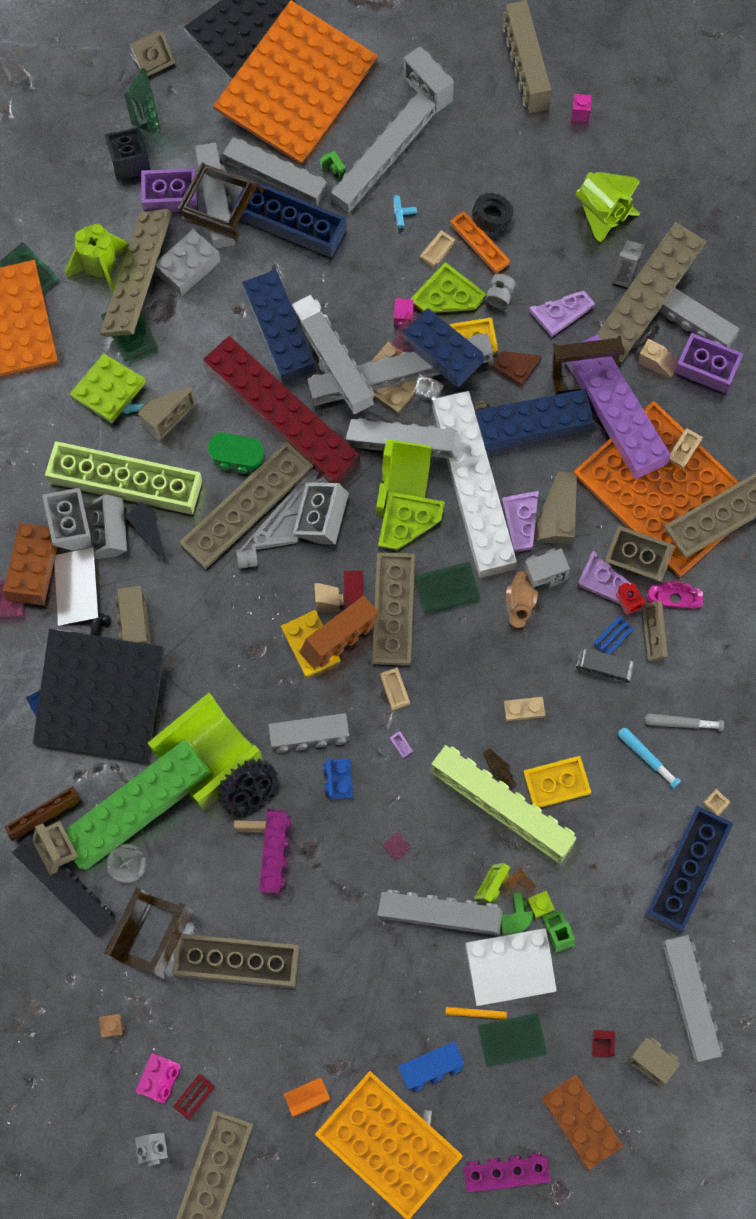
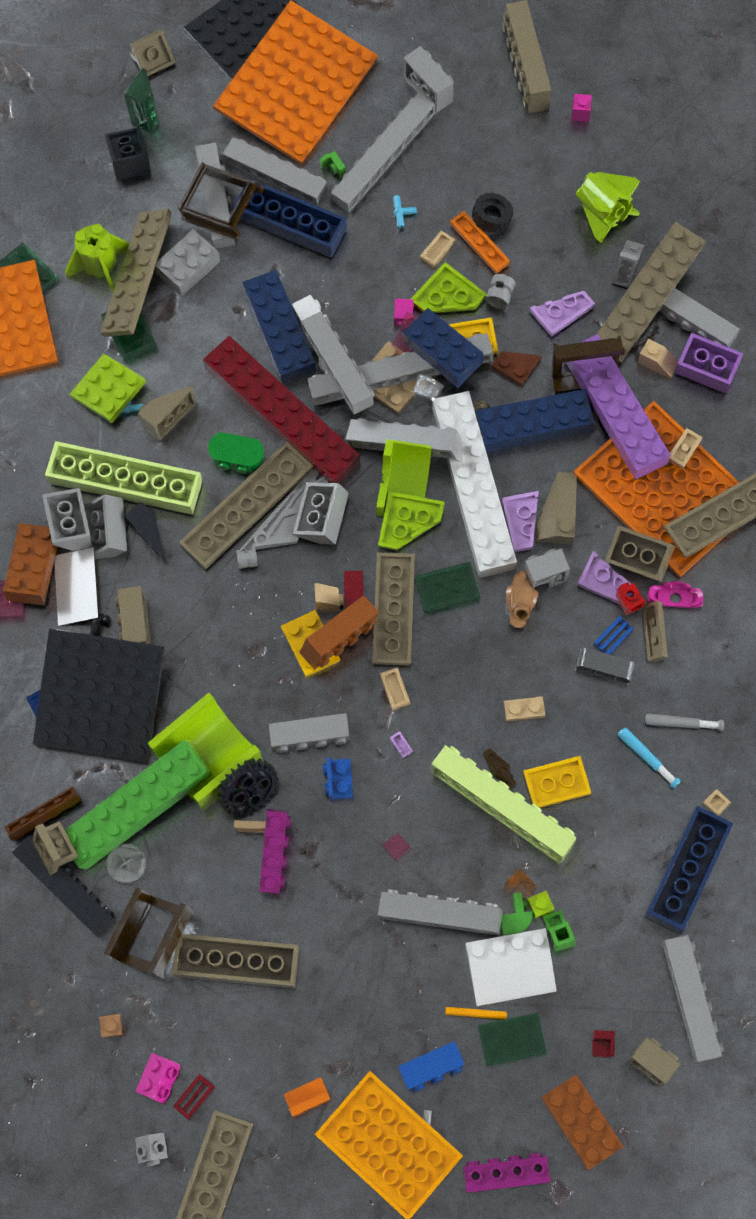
medium lavender brick [141,168,198,212] -> none
lime plate [474,863,510,903] -> none

